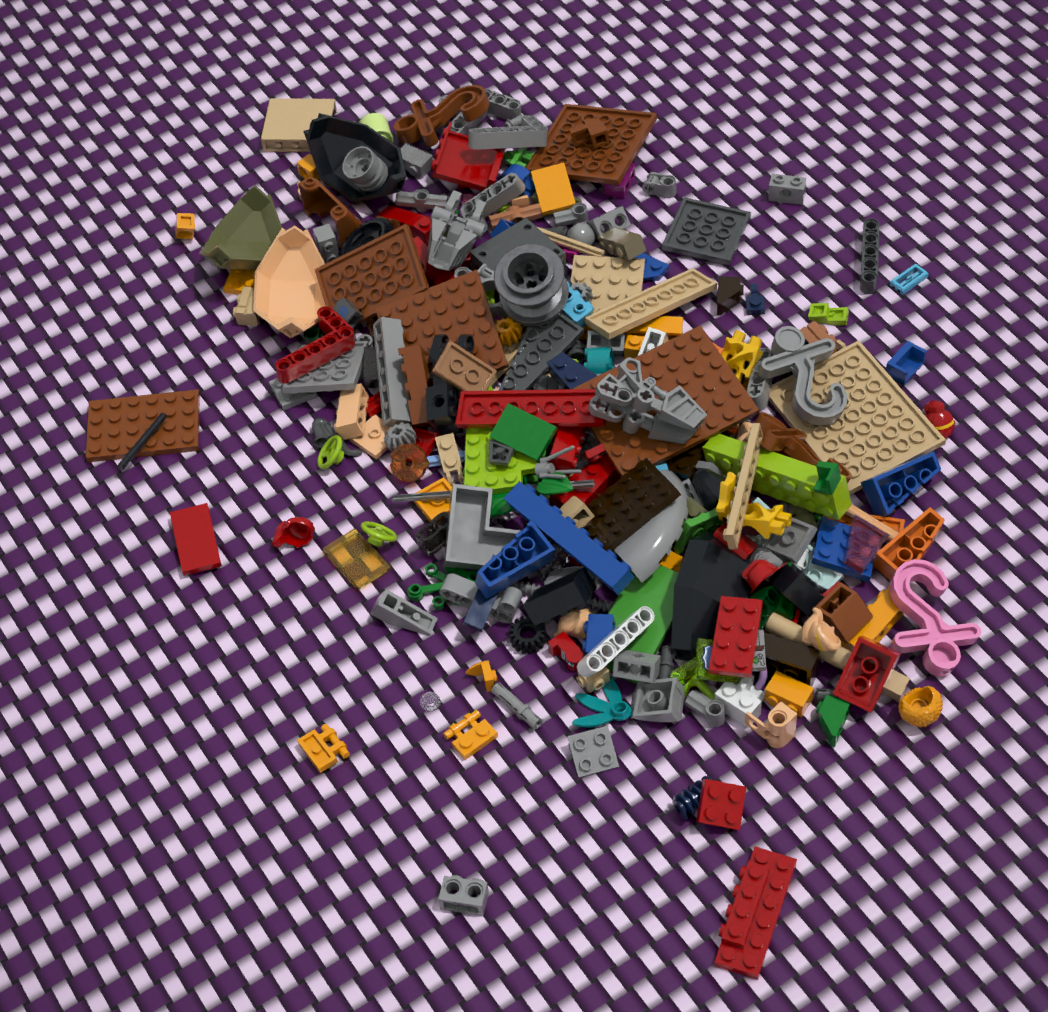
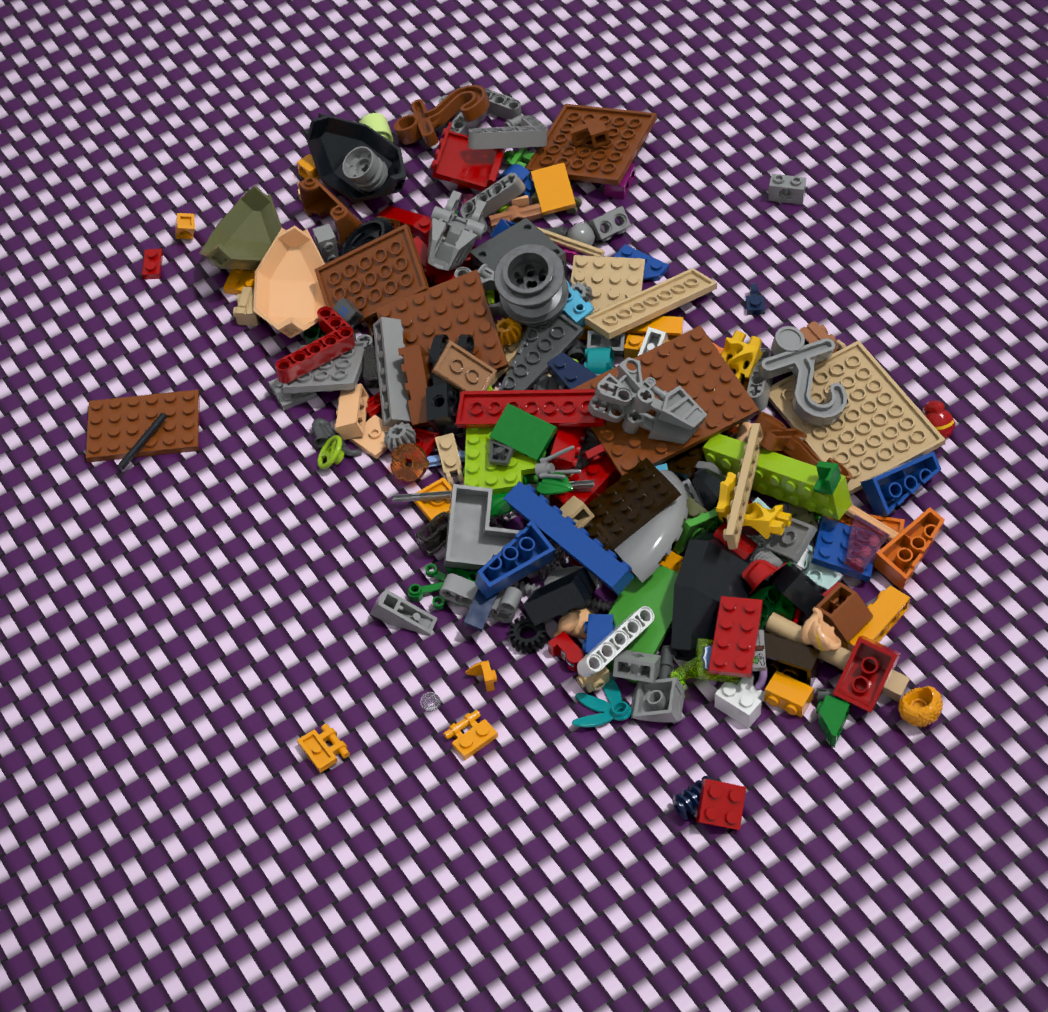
red tile [170,503,222,576] -> none
tan panel [261,98,337,152] -> none
red hair [272,517,315,548] -> none
clear yellow piece [323,528,391,589] -> none
lime piece [361,521,398,547] -> none
light grey piece [395,189,449,212] -> none
light grey brick [400,143,433,178] -> none
light grey brick [438,875,489,916] -> none
light grey pin [491,682,543,730] -> none
light grey piece [553,203,589,227] -> none
light grey hinge [567,726,619,778] -> none
dark tan brick [597,227,647,260] -> none
light grey piece [642,172,677,198] -> none
dark grey plate [662,197,751,265] -> none
lime plant [684,670,715,700] -> none
light grey piece [685,690,725,727] -> none
red plate [714,846,797,980] -> none
dark brown slope [717,276,744,315] -> none
light nougat piece [745,702,797,748] -> none
lime slope [808,303,849,326] -> none
dark grey beam [860,218,879,294] -> none
blue panel [886,341,927,385] -> none
bright pink piece [889,559,981,677] -> none
medium azure tile [890,263,929,295] -> none
none -> red plate [142,248,163,280]

